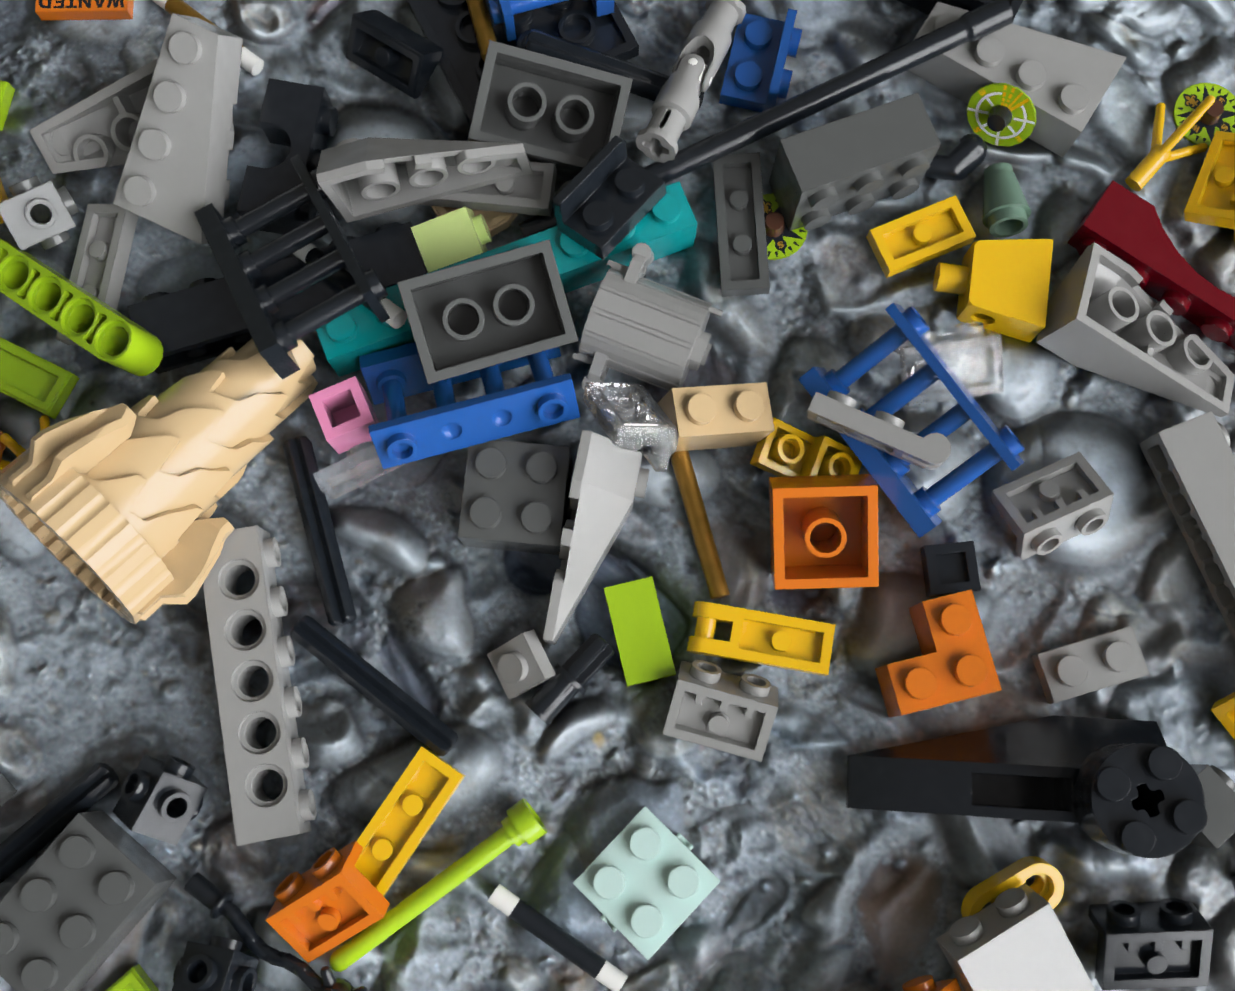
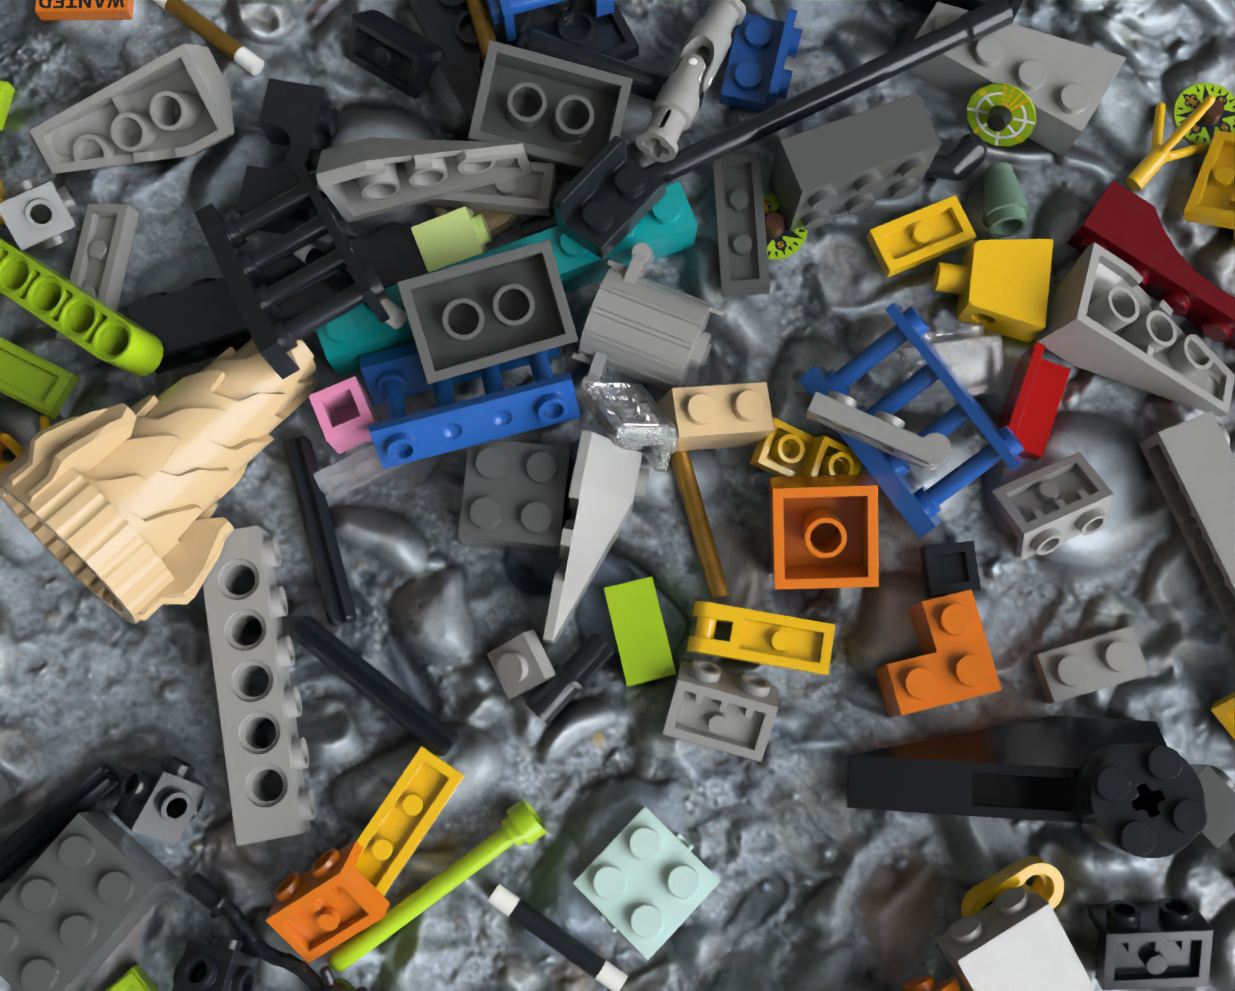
light grey wedge [113,13,243,245] -> none
none -> red panel [996,342,1071,461]

